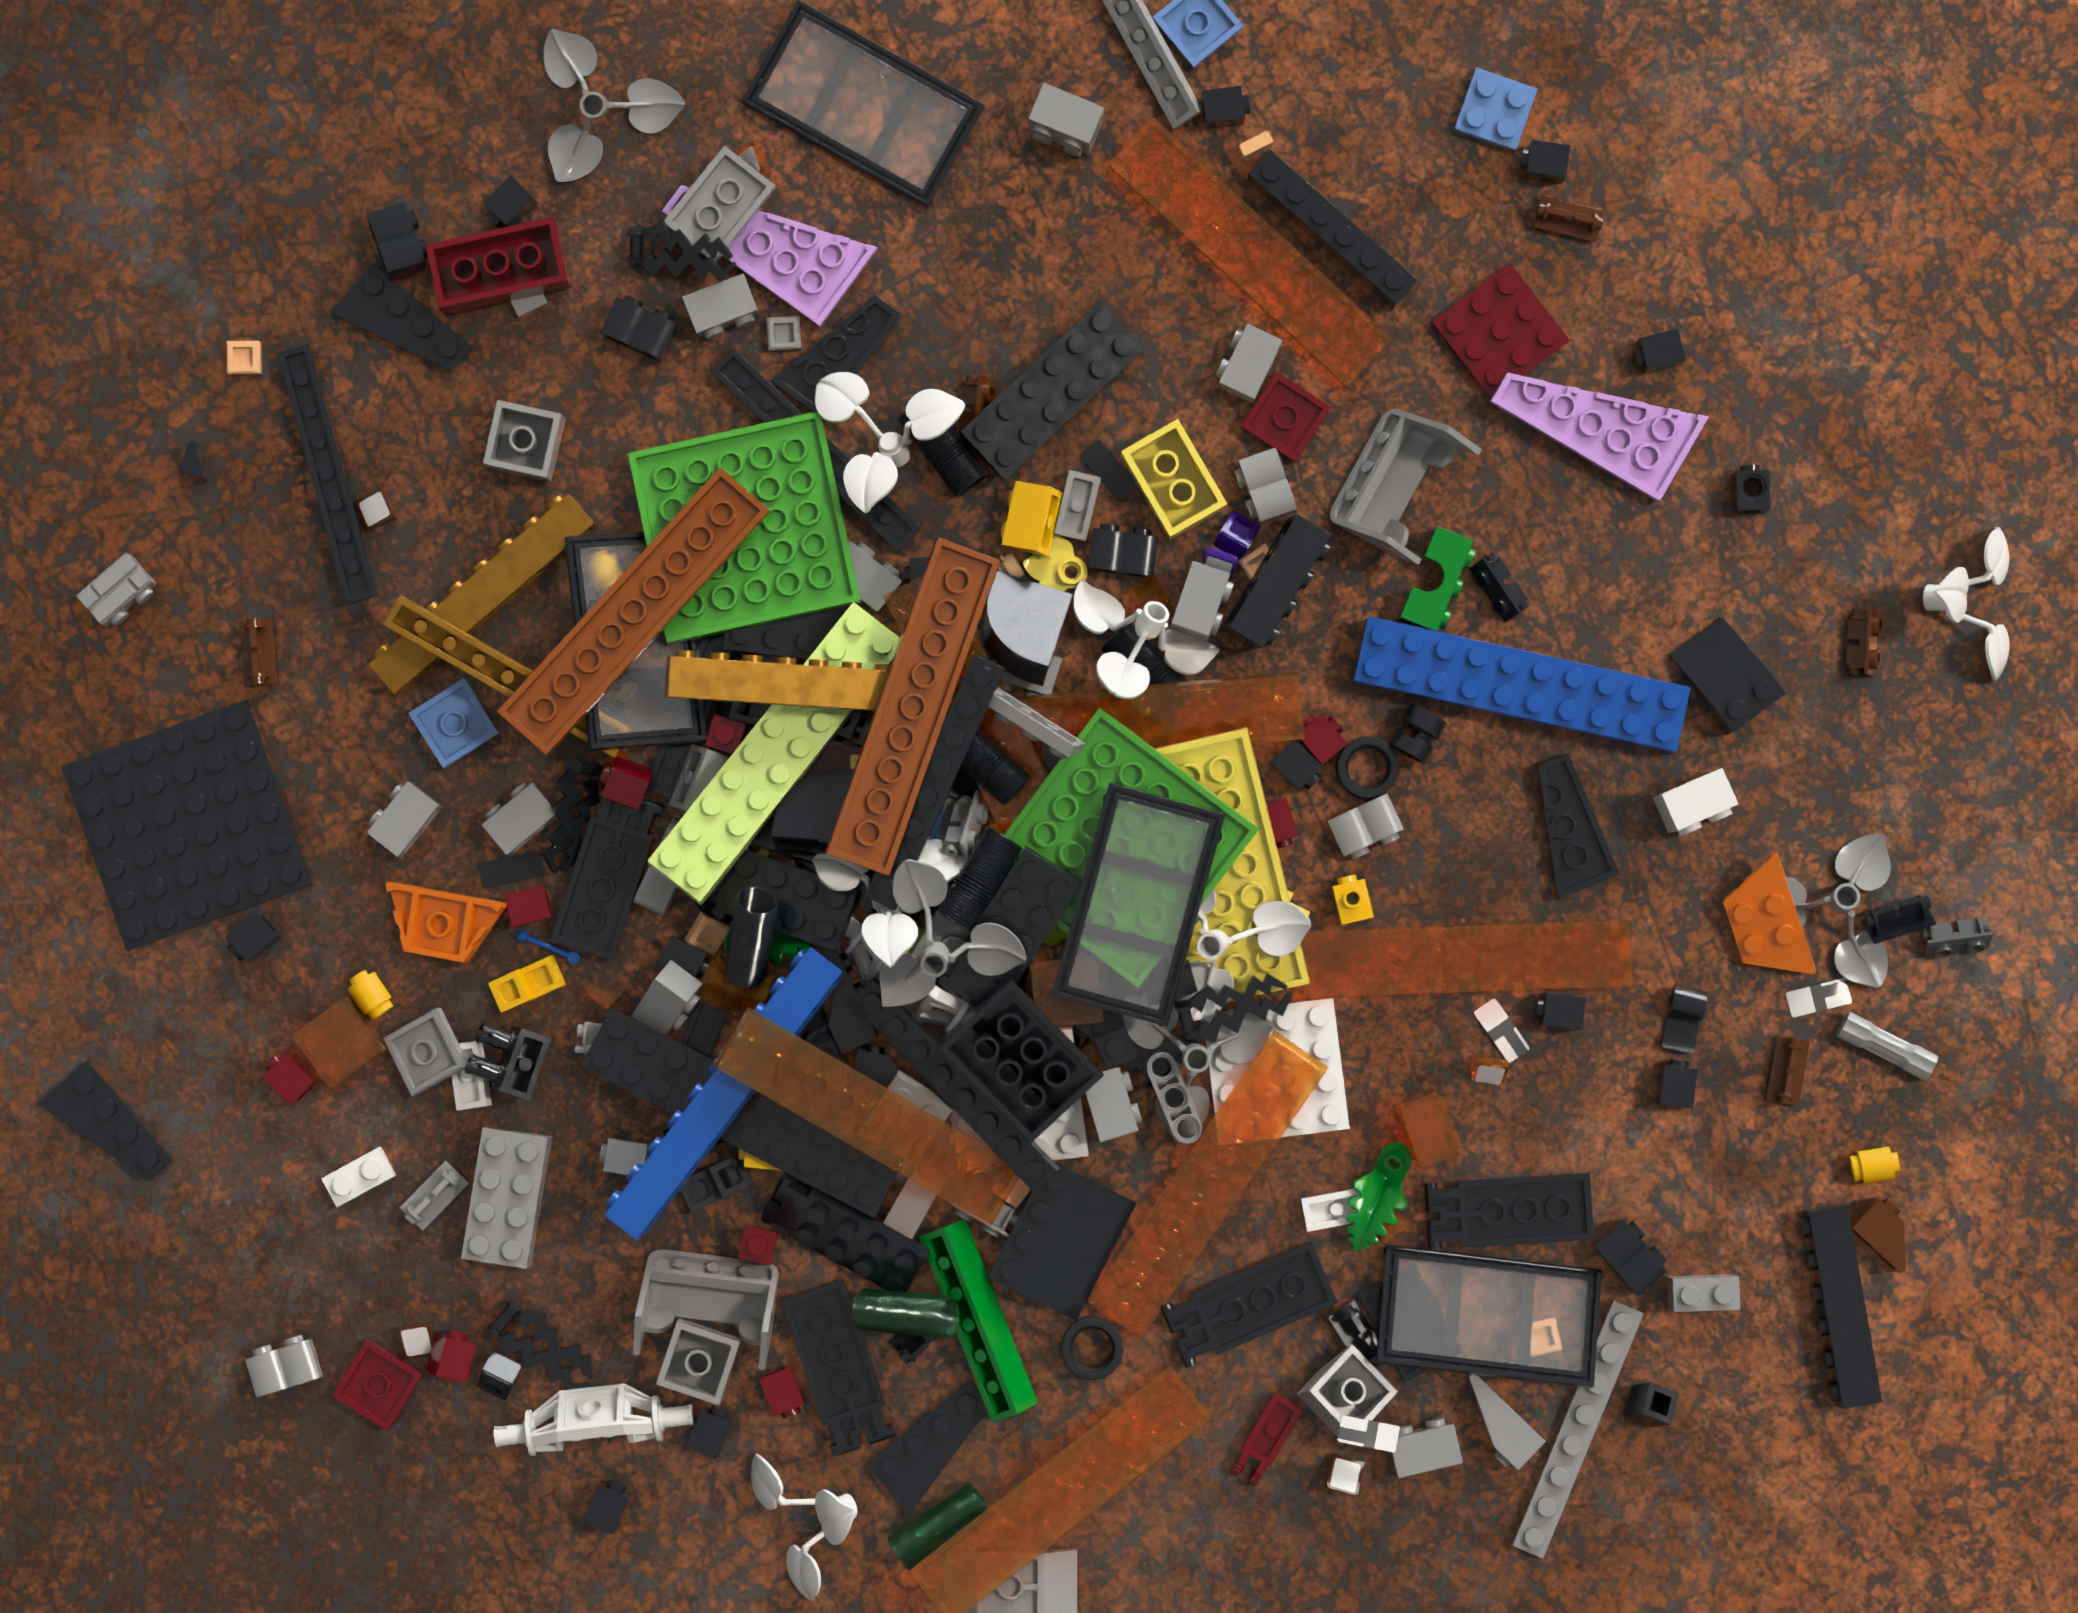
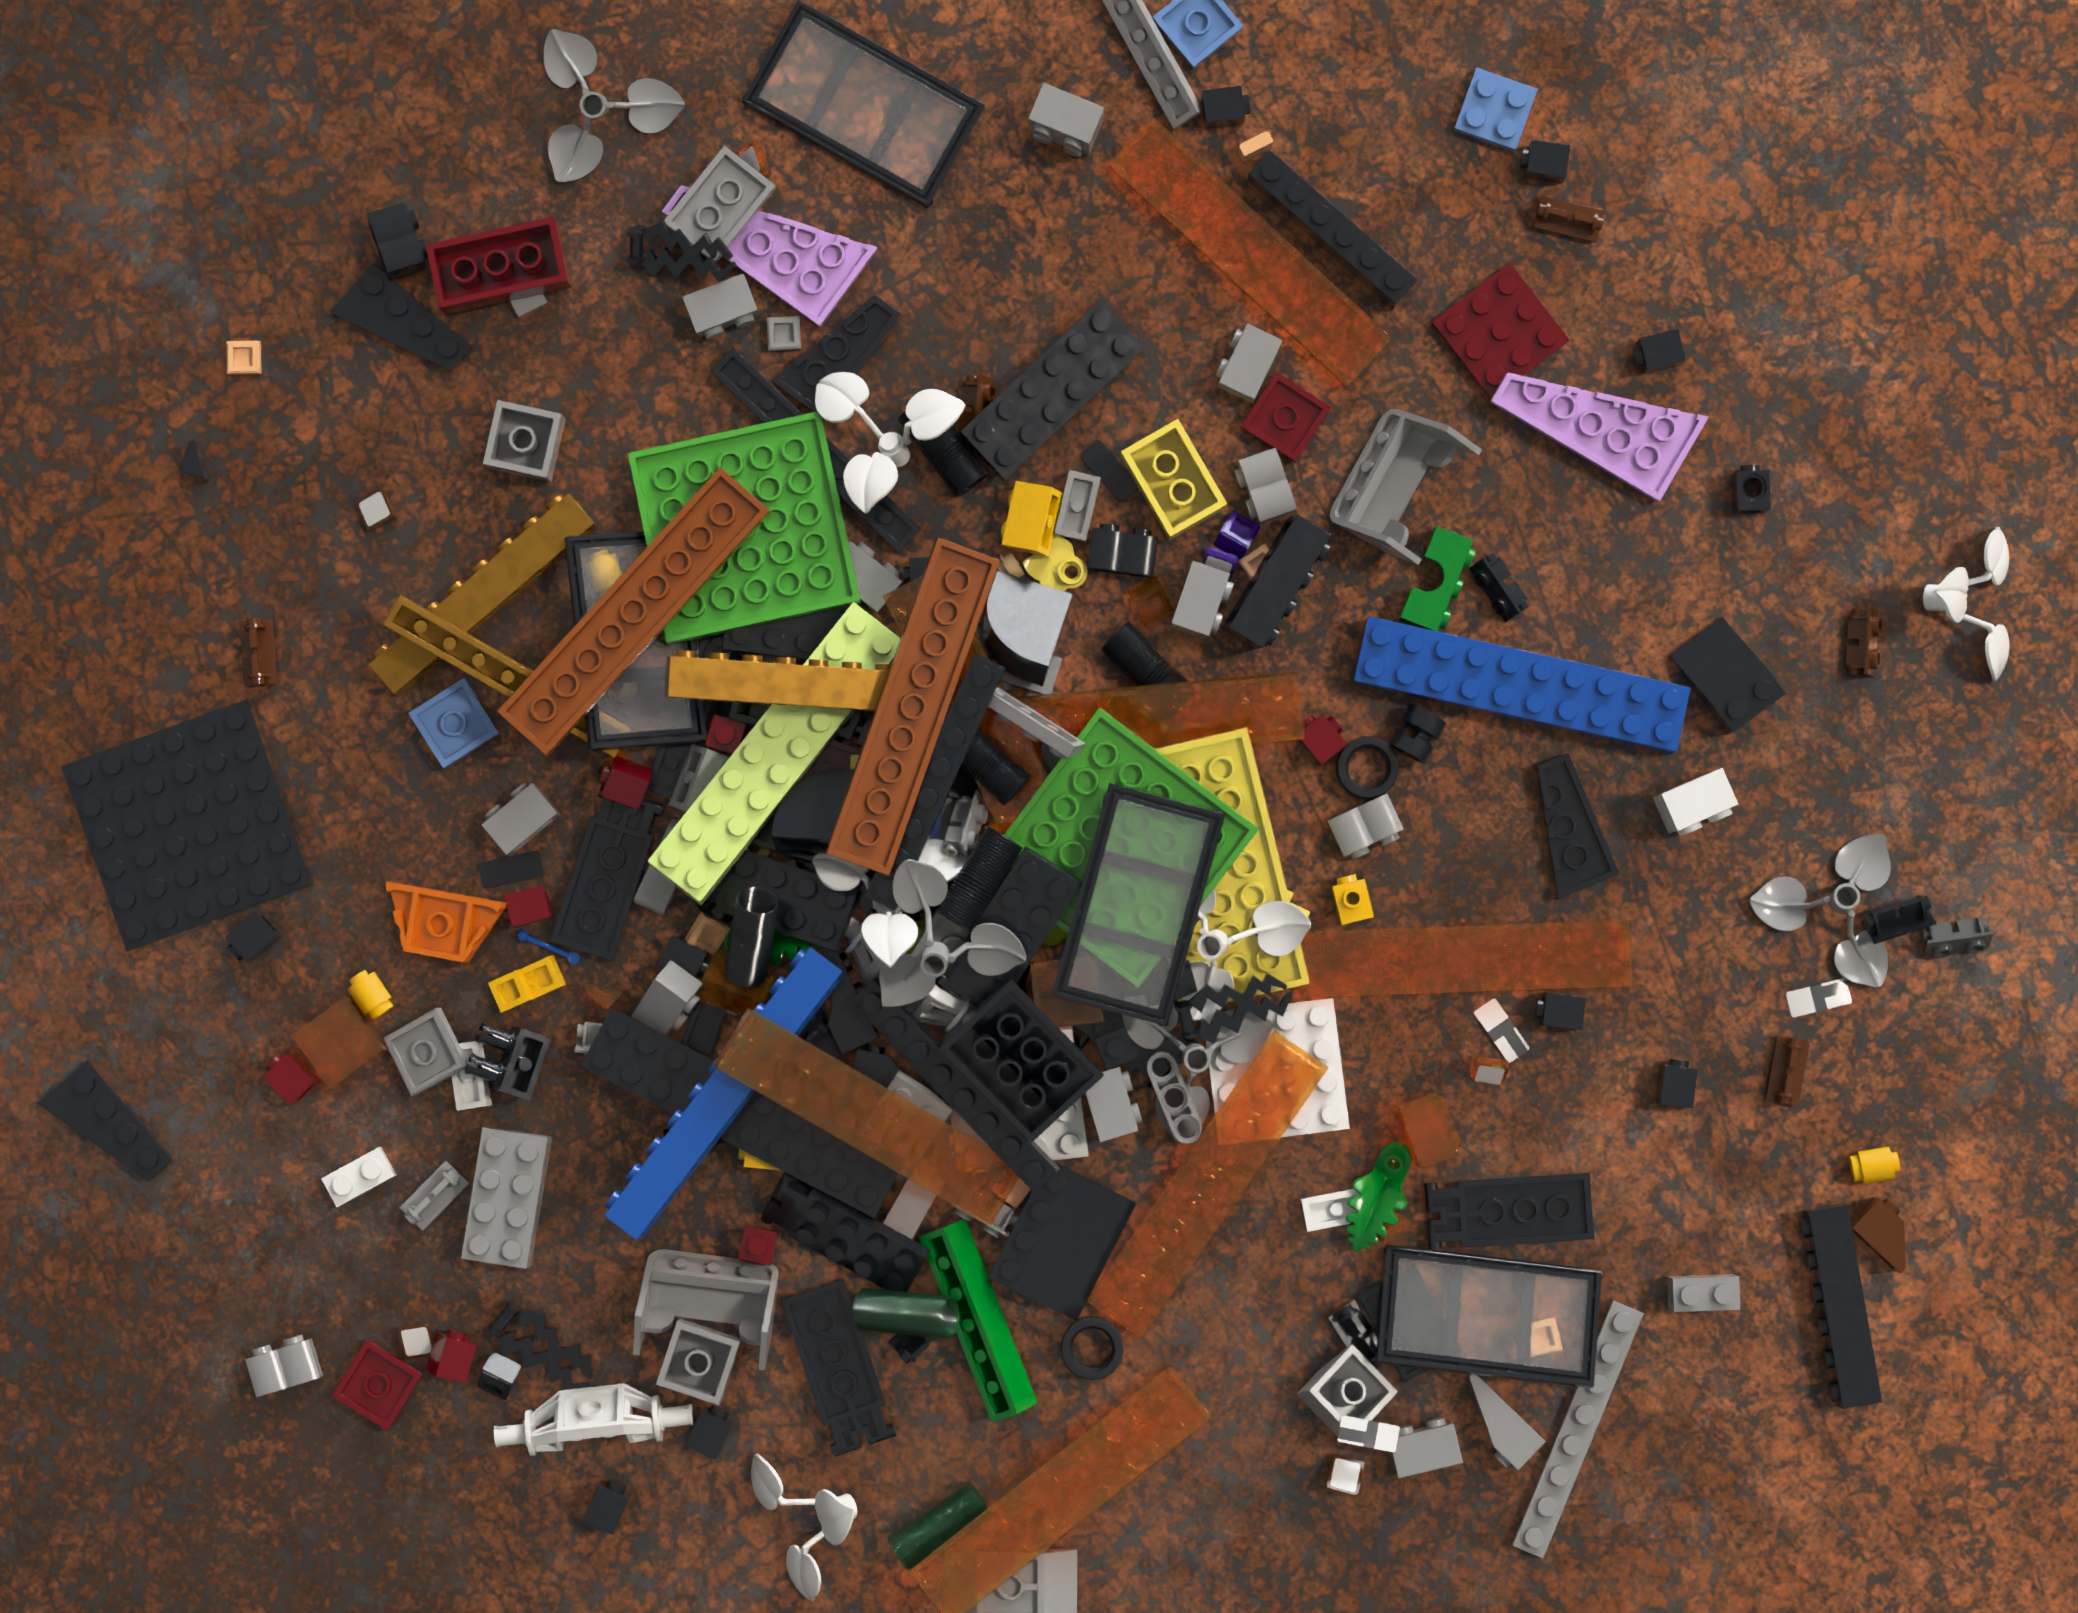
light grey brick [76,553,157,627] -> none
black plate [277,344,379,604] -> none
light grey brick [367,781,443,858] -> none
black brick [483,175,538,228] -> none
black piece [541,757,604,873] -> none
light grey brick [599,1138,650,1175] -> none
black brick [600,295,677,363] -> none
black slope [679,1154,752,1213] -> none
dark red brick [759,1365,806,1419] -> none
black wing [867,1379,987,1516] -> none
white plant [1072,579,1220,699] -> none
black hinge [1160,1242,1337,1368] -> none
dark red hinge [1230,1391,1303,1487] -> none
dark red brick [1266,798,1299,849] -> none
black brick [1270,739,1322,791] -> none
black brick [1591,1219,1667,1297] -> none
black brick [1624,1382,1679,1428] -> none
black panel [1662,985,1708,1054] -> none
orange wing [1723,852,1816,974] -> none
light grey axle [1836,1012,1939,1081] -> none

